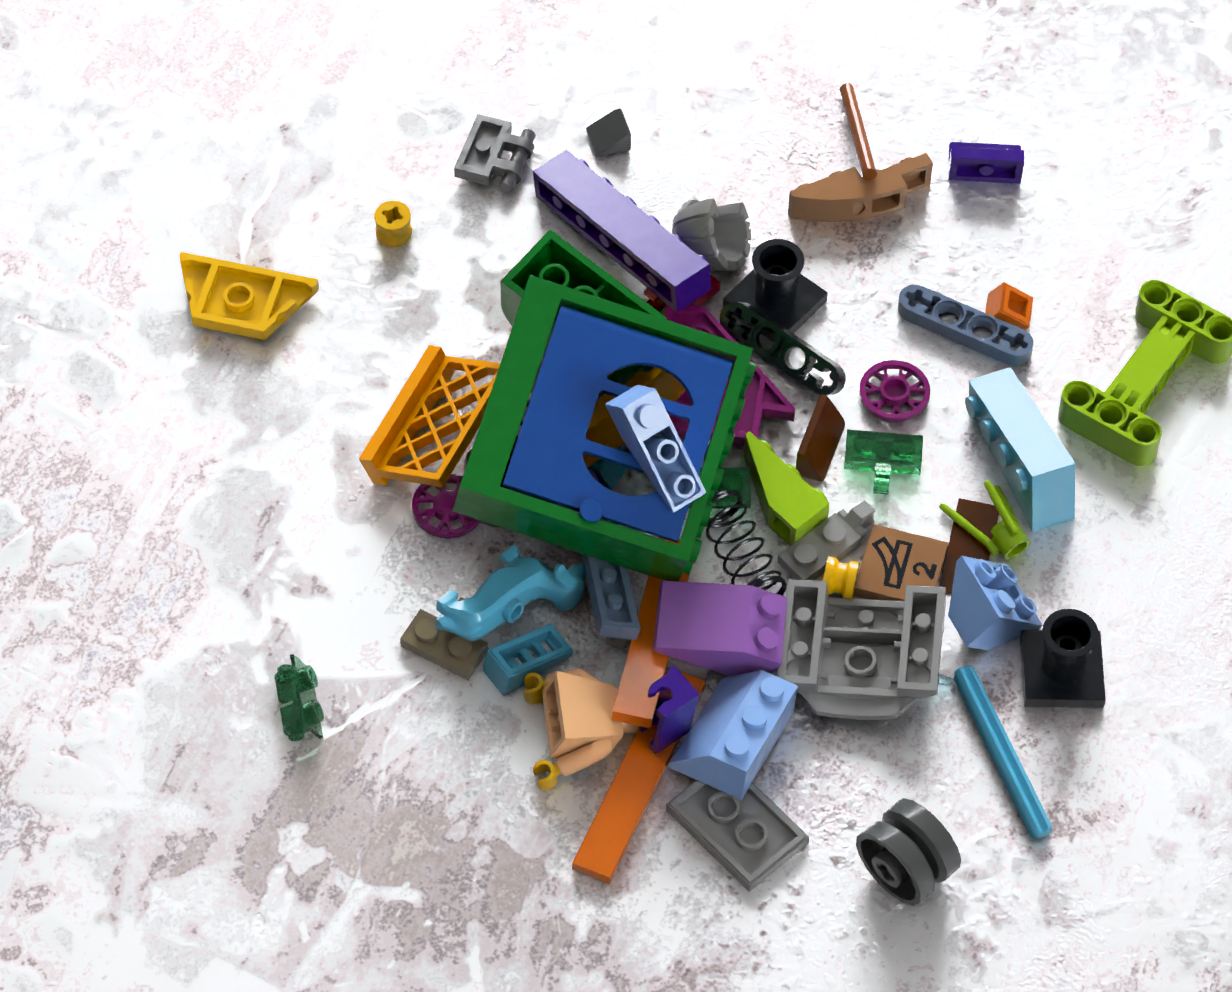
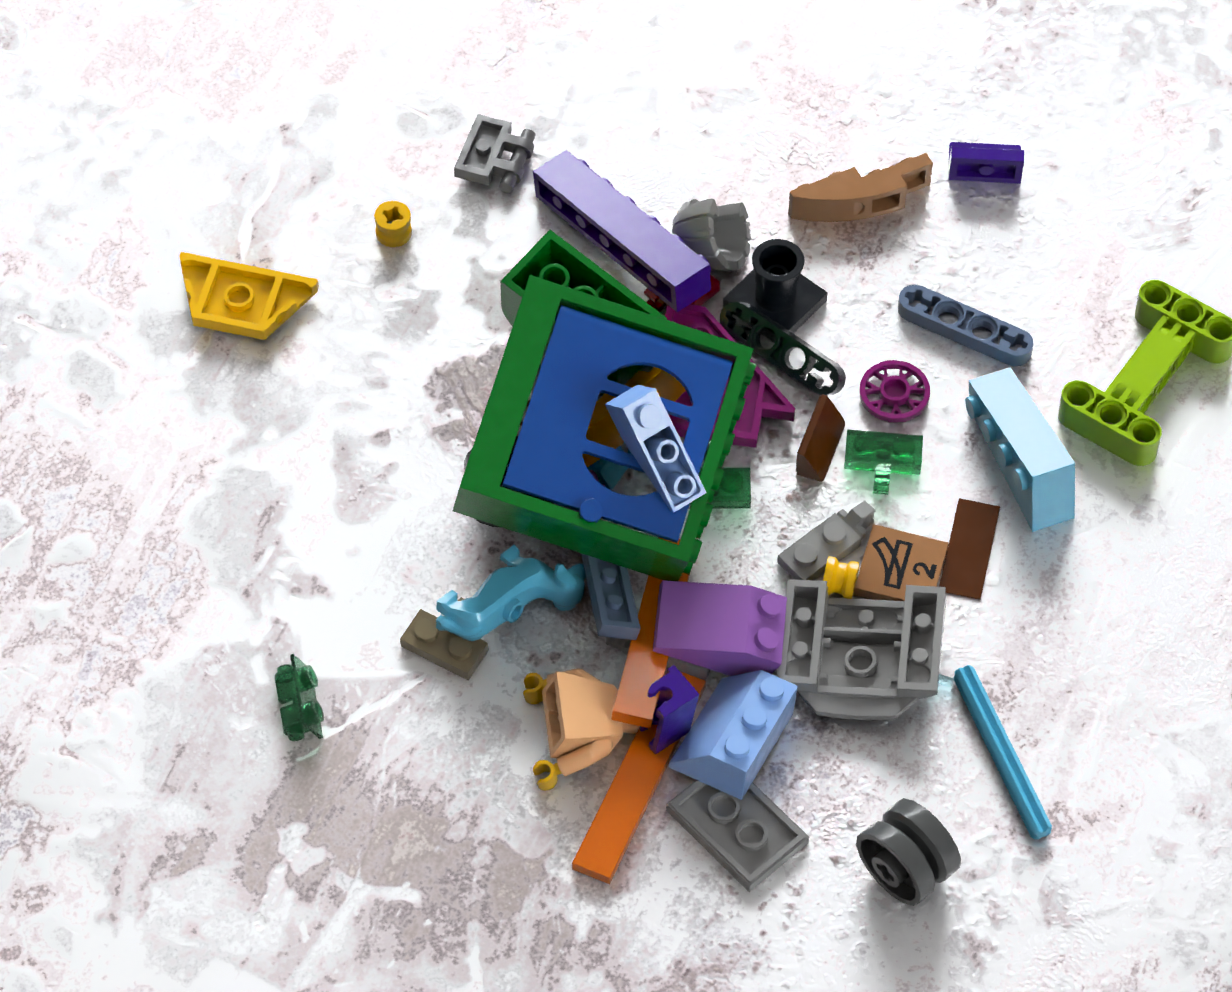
light orange fence [359,345,500,487] -> none
magenta wheel [412,474,479,539] -> none
medium azure slope [483,624,574,695] -> none
dark grey slope [586,108,631,158] -> none
black piece [706,489,787,596] -> none
lime slope [744,431,830,546] -> none
bar [840,83,877,180] -> none
lime plant [939,480,1031,560] -> none
light blue slope [948,556,1043,651] -> none
orange slope [985,282,1034,330] -> none
black plant [1020,609,1106,708] -> none

